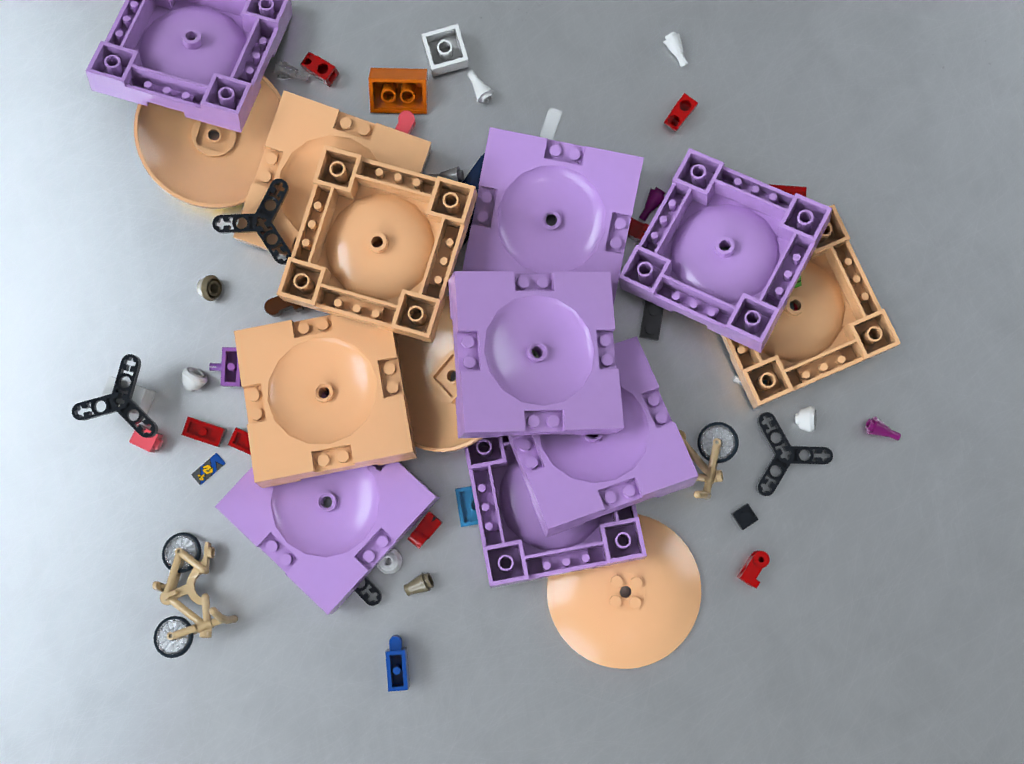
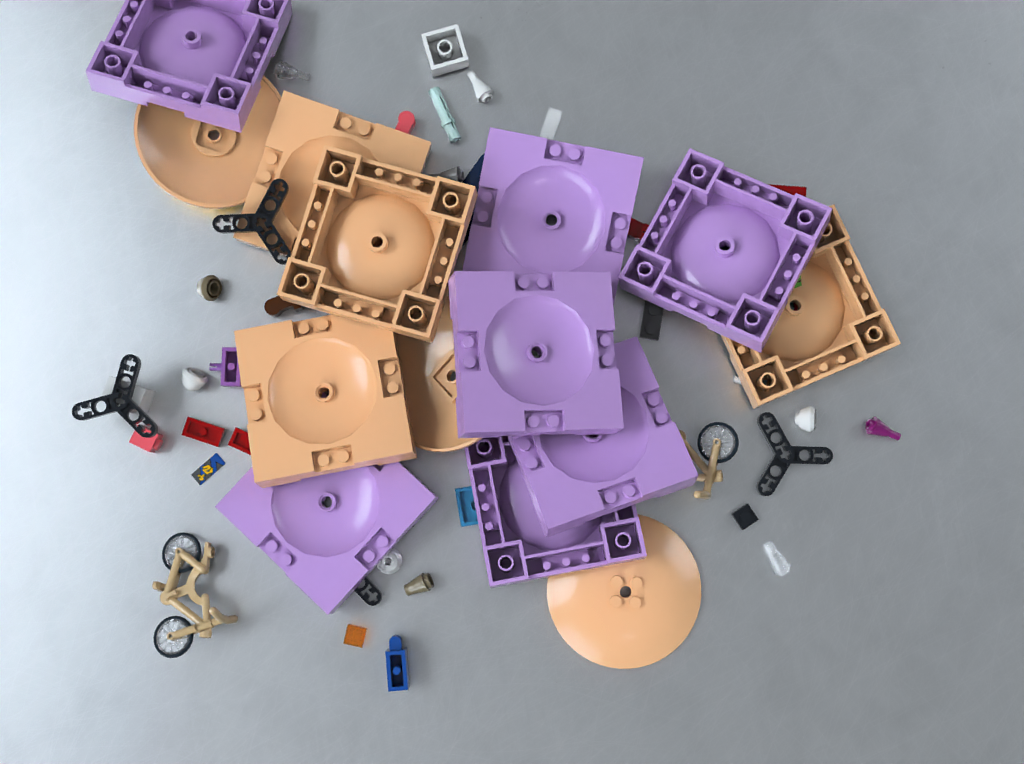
red leg [300,52,339,87] -> none
orange slope [369,68,428,114] -> none
red leg [407,511,443,549] -> none
magenta cone [639,187,665,221] -> none
white cone [663,32,688,67] -> none
red leg [664,93,698,132] -> none
red leg [737,551,770,589] -> none
none -> clear orange tile [343,624,367,648]
none -> light aqua pin [428,87,461,143]
none -> clear cone [764,541,792,577]

